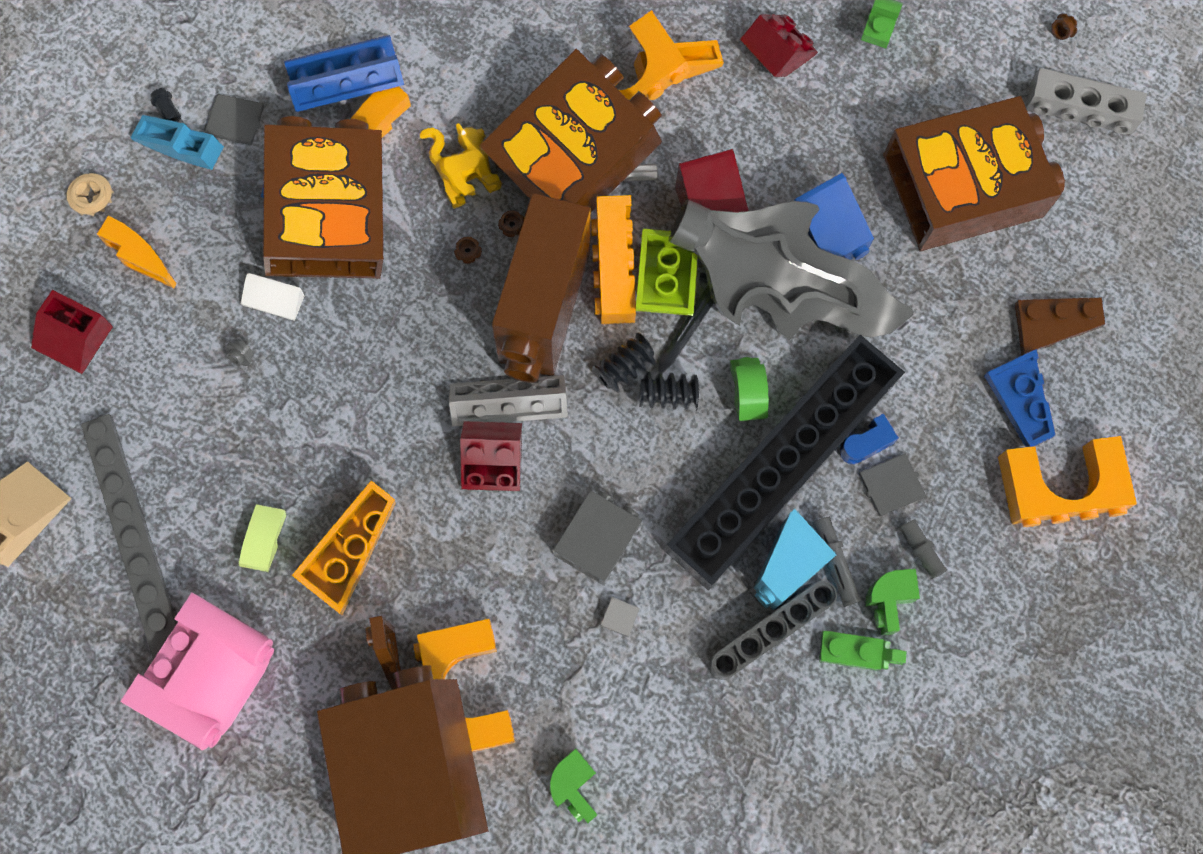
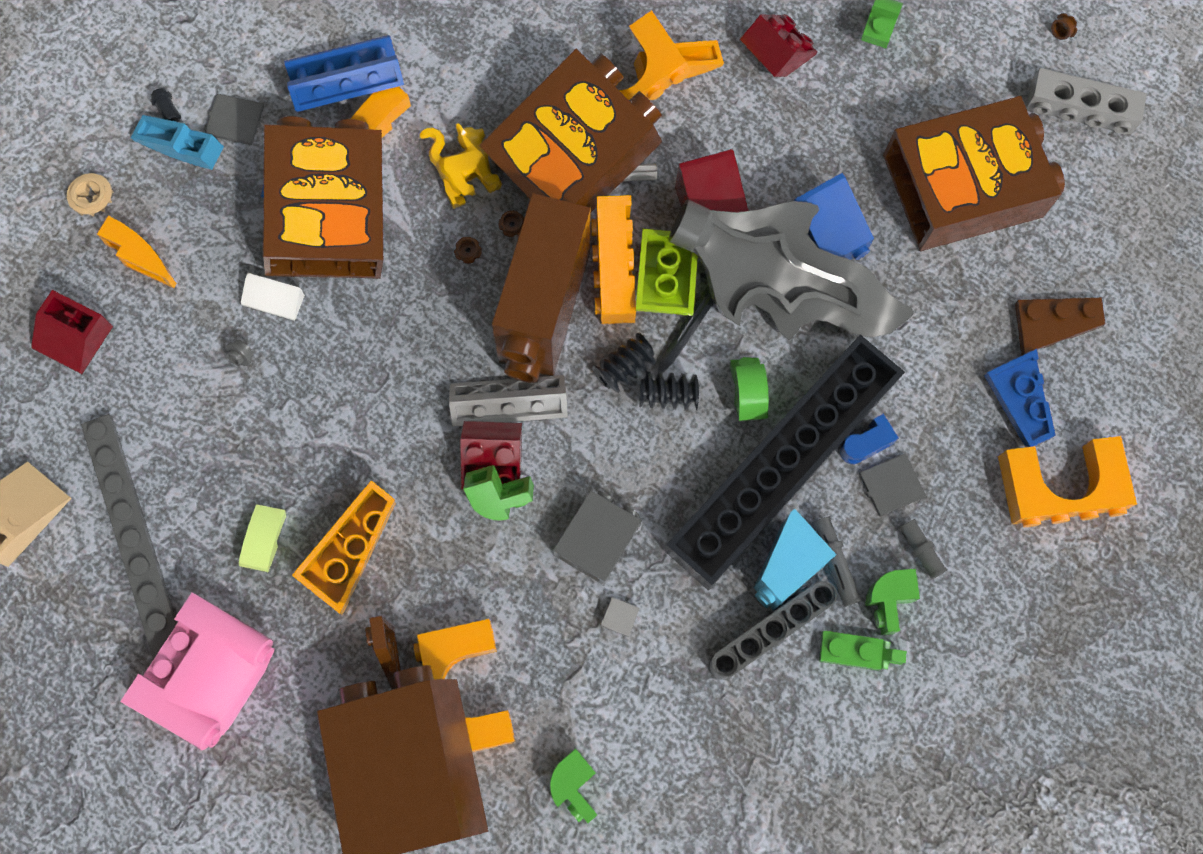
none -> bright green brick [463,465,534,520]

